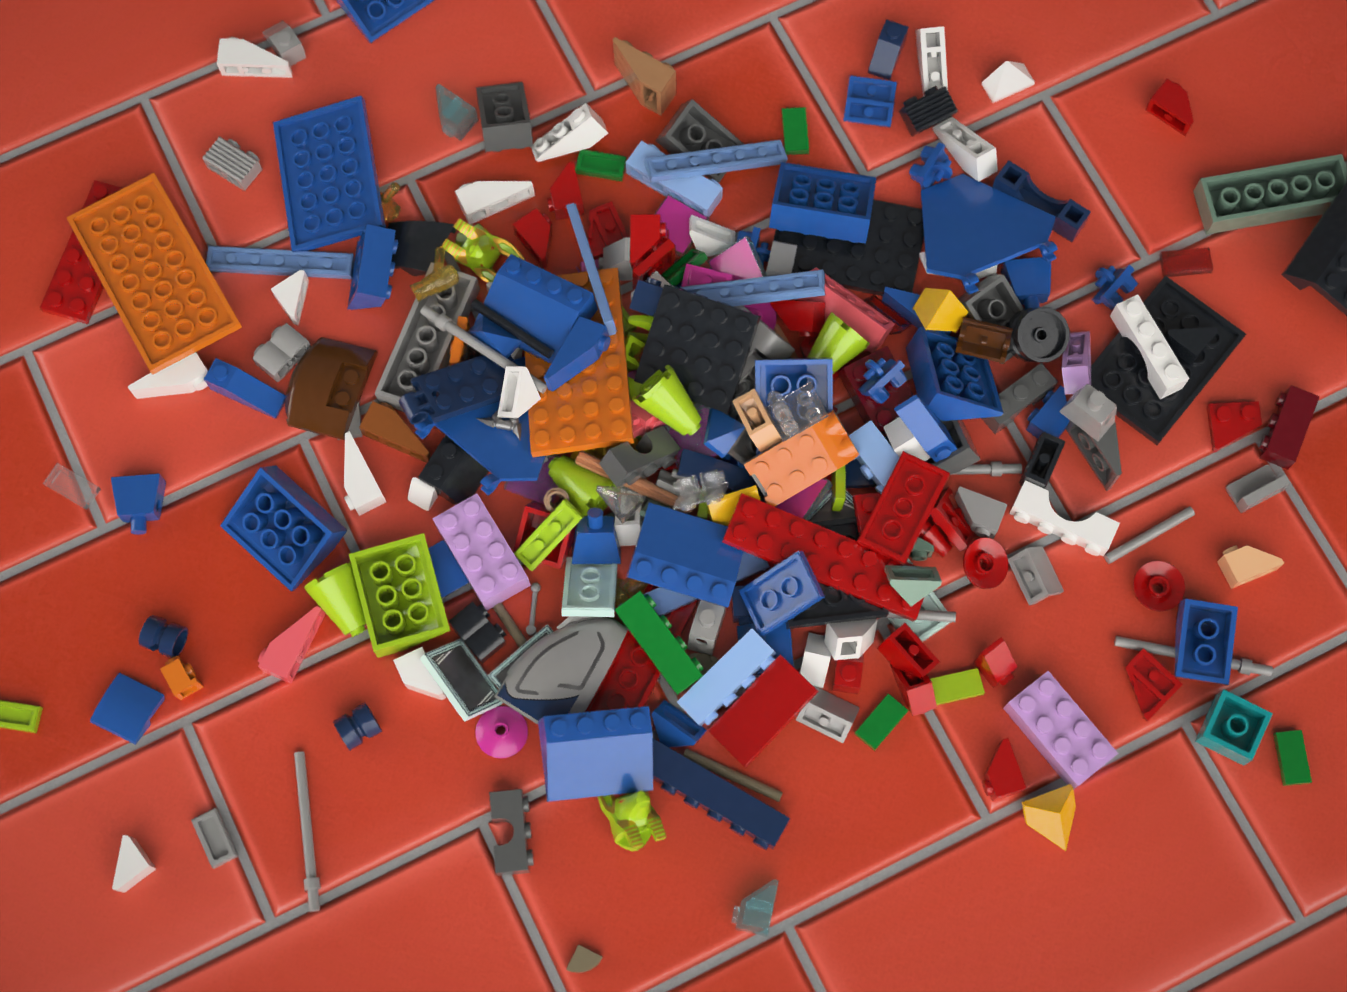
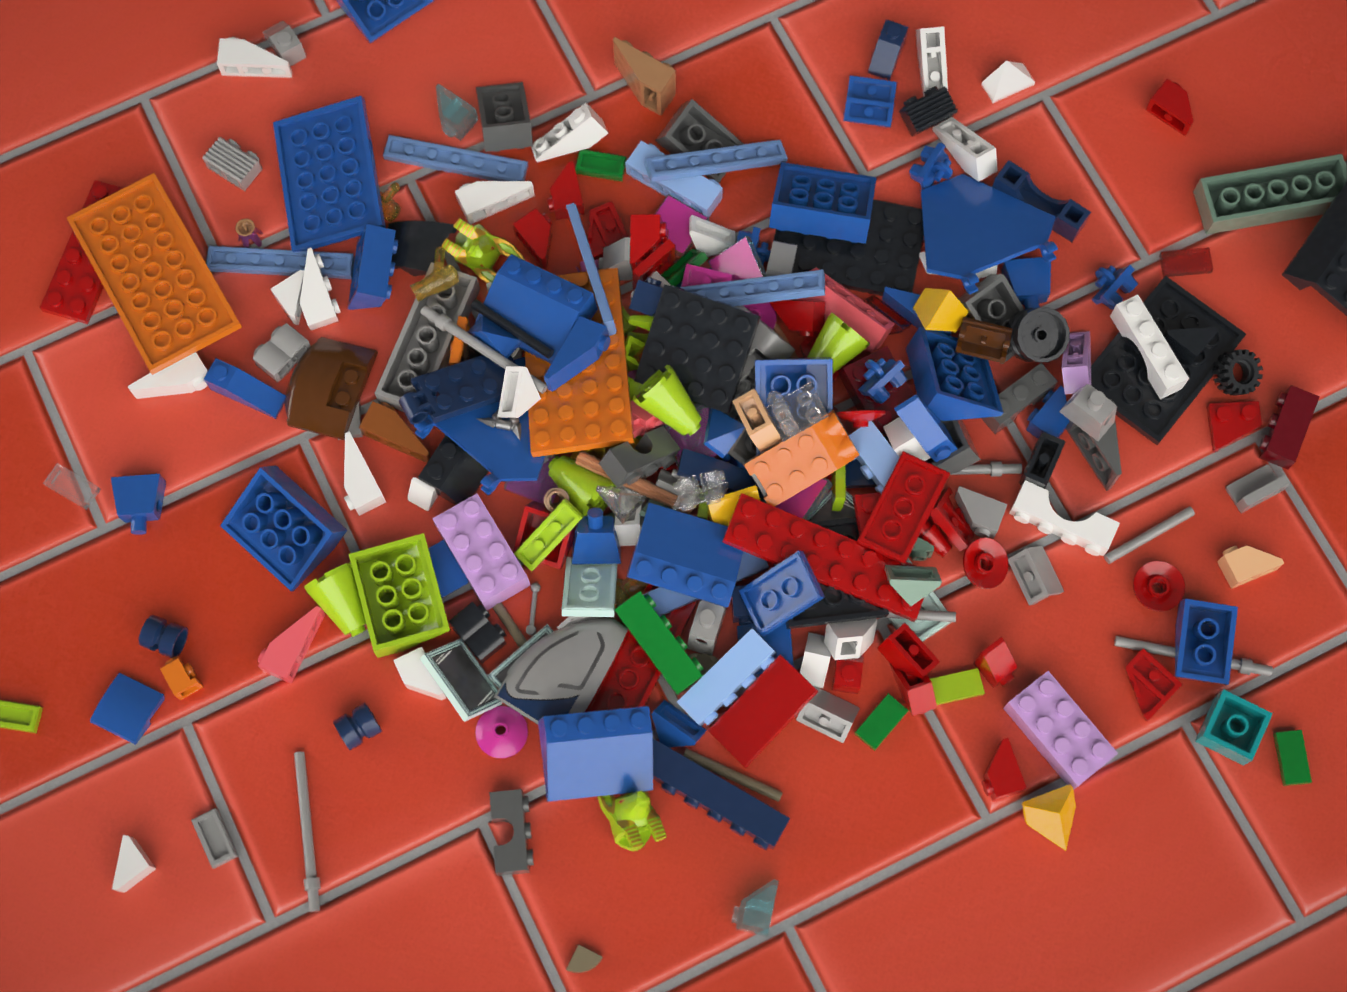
green tile [782,107,809,155] -> none
none -> piece [236,219,263,248]
none -> white slope [300,248,341,331]
none -> medium blue tile [383,135,529,181]
none -> red dish [835,410,886,428]
none -> black tyre [1213,349,1263,395]

